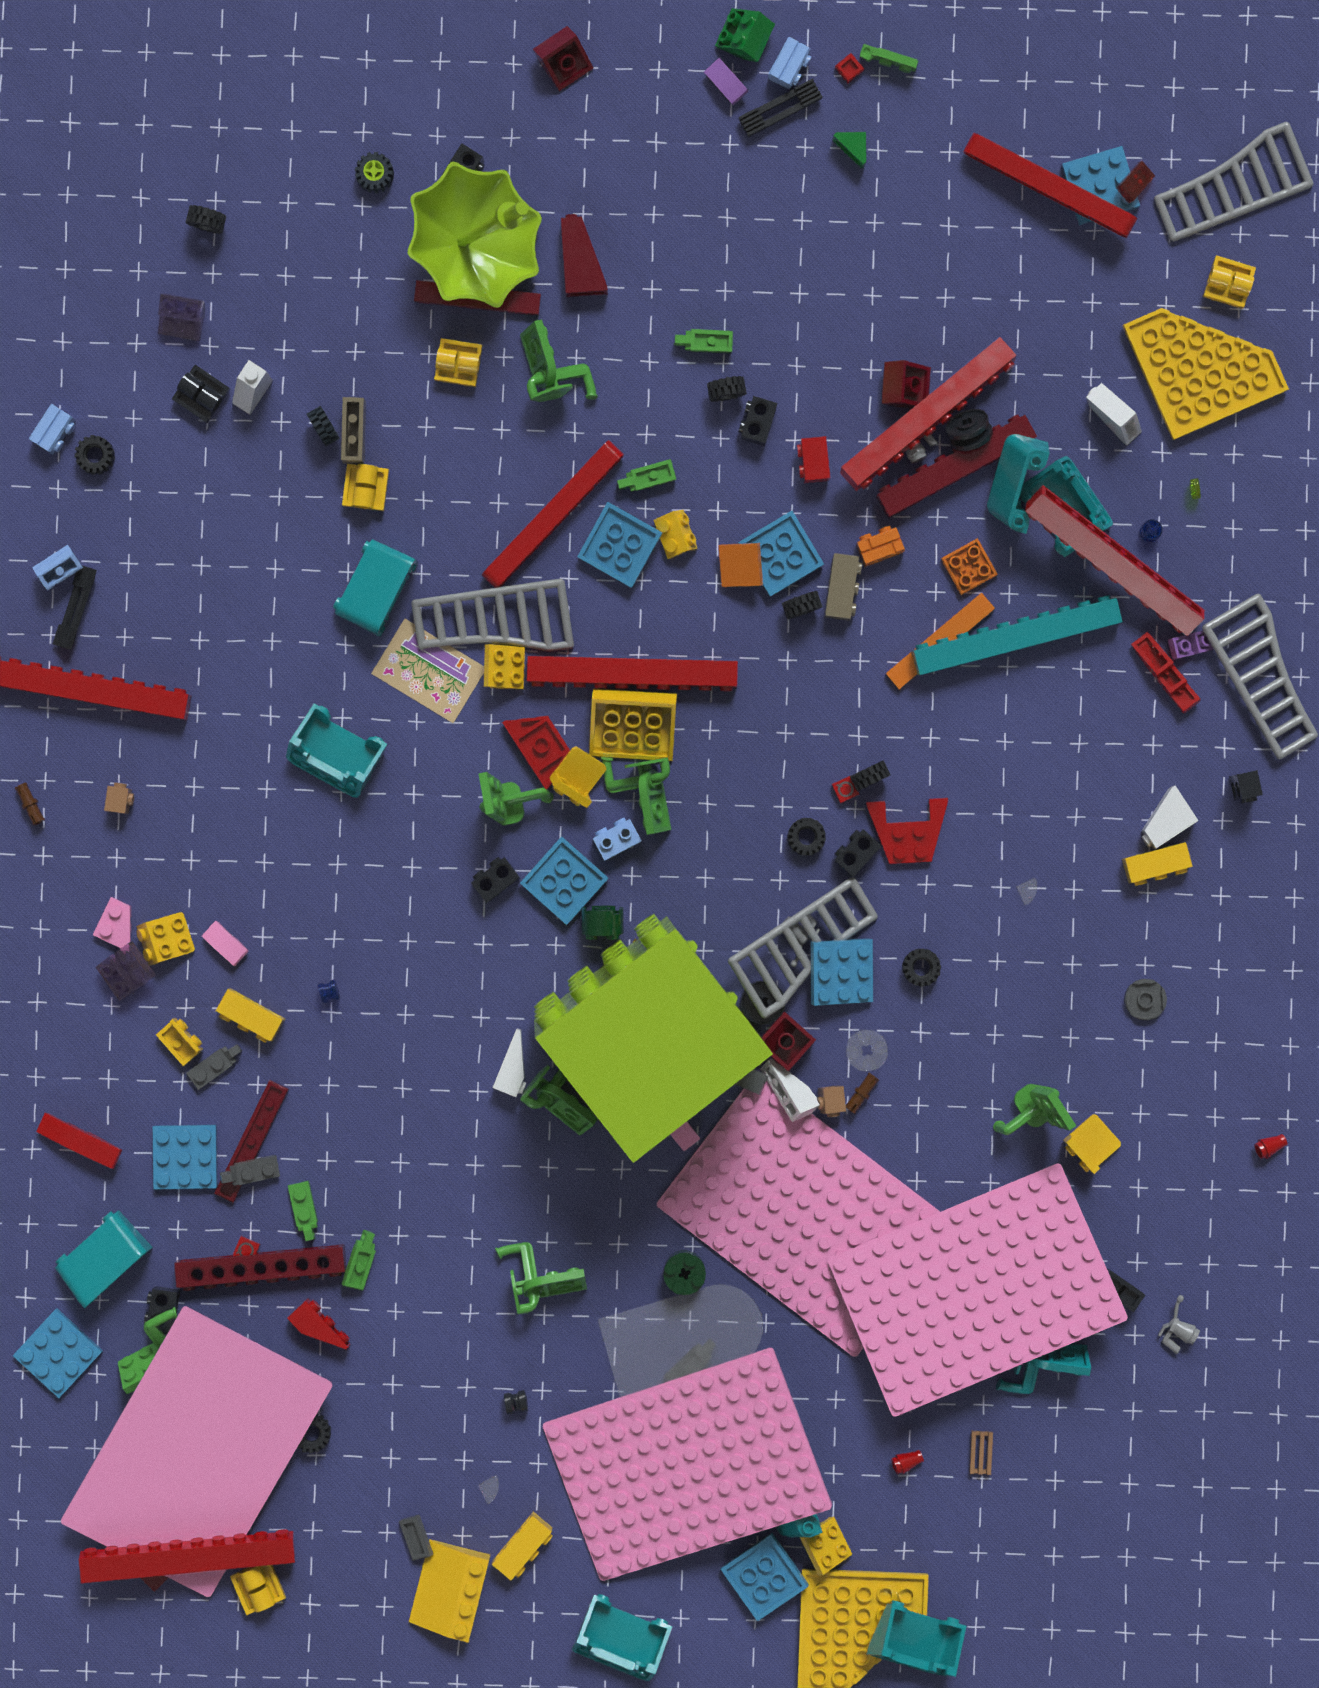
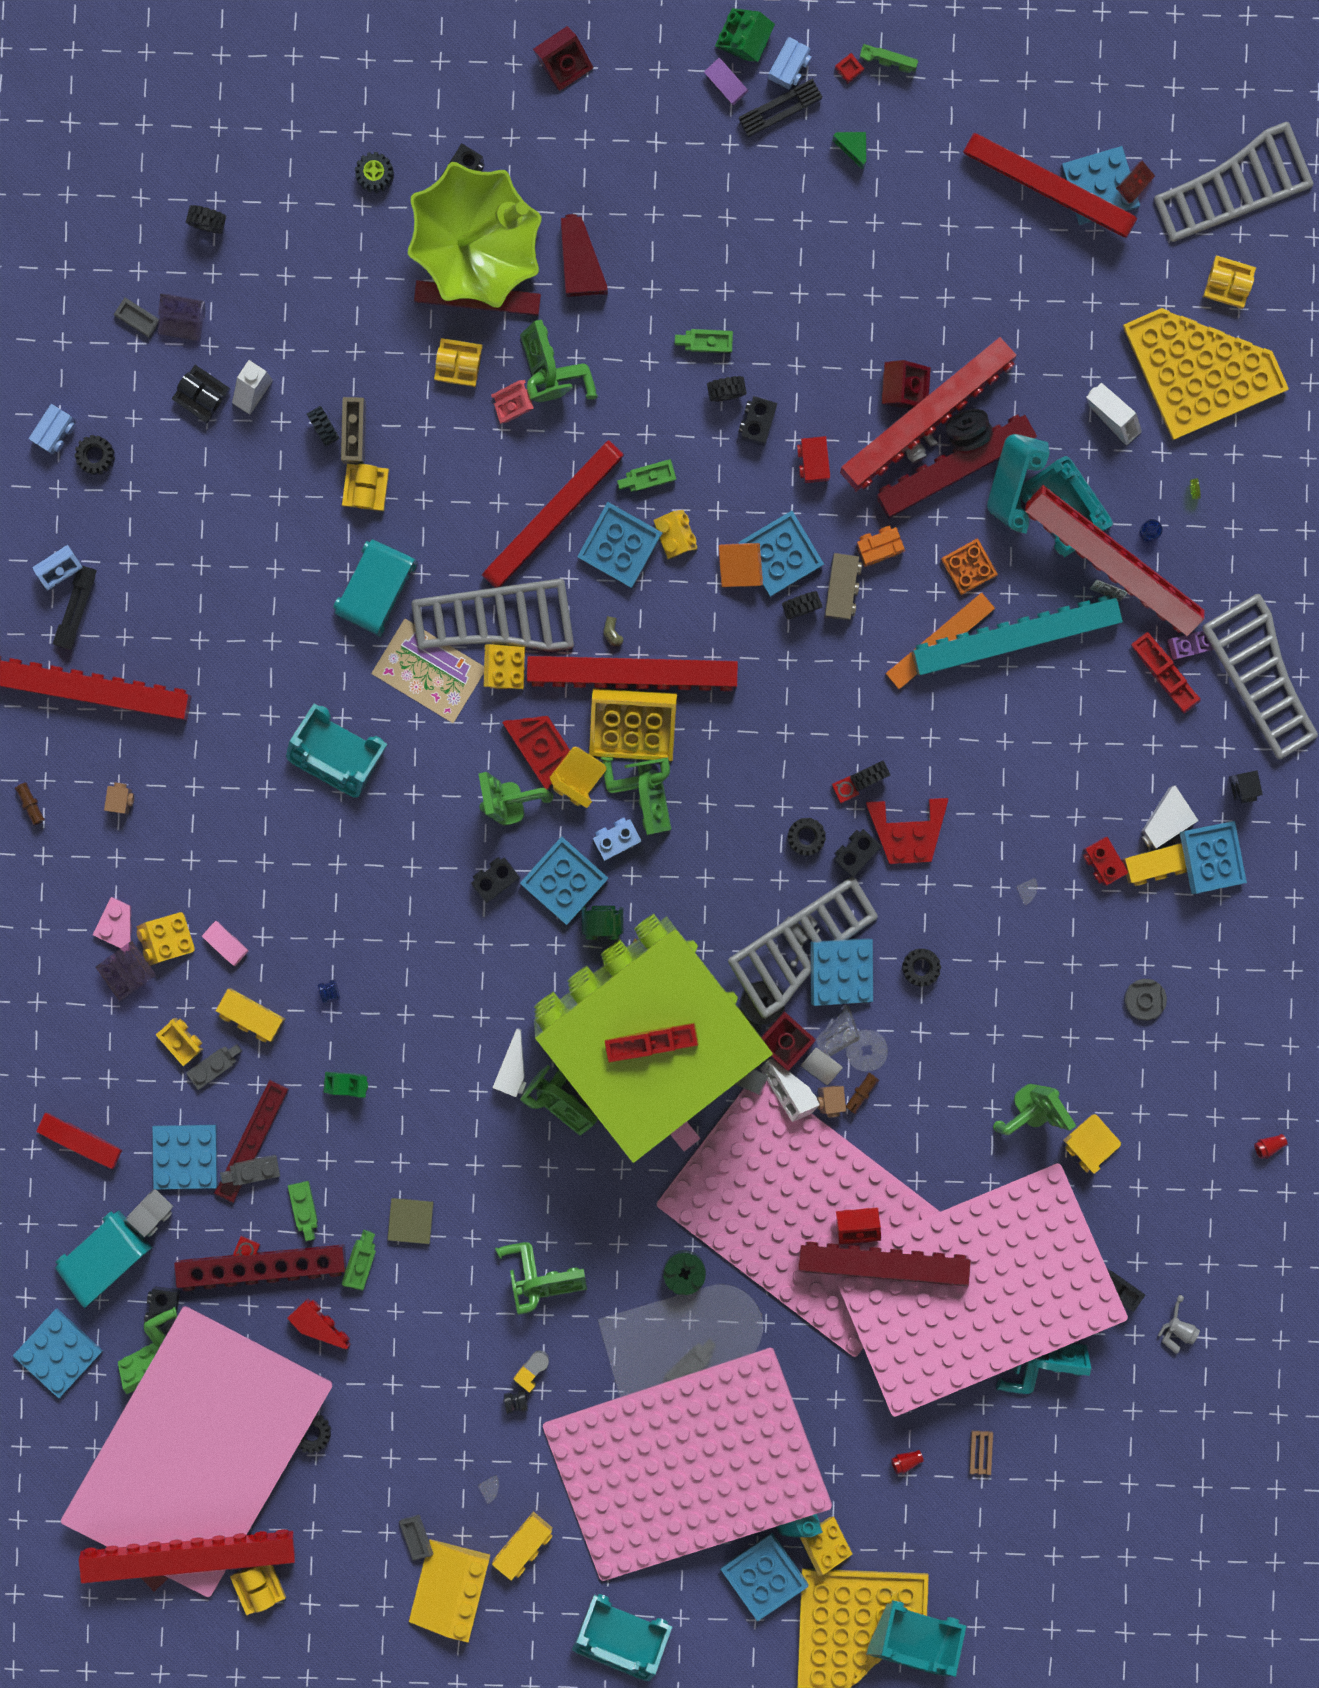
none -> dark grey tile [113,297,161,338]
none -> light grey brick [124,1189,173,1238]
none -> green brick [323,1072,368,1098]
none -> olive tile [388,1198,434,1244]
none -> coral plate [491,380,534,424]
none -> leg [514,1350,549,1393]
none -> olive arm [603,616,623,646]
none -> red slope [605,1023,699,1062]
none -> dark red brick [799,1242,971,1287]
none -> white sticker [801,1048,843,1085]
none -> clear wing [816,1004,860,1057]
none -> red brick [836,1208,881,1244]
none -> red brick [1082,837,1128,886]
none -> sticker [1090,580,1128,601]
none -> dark azure plate [1180,821,1247,894]

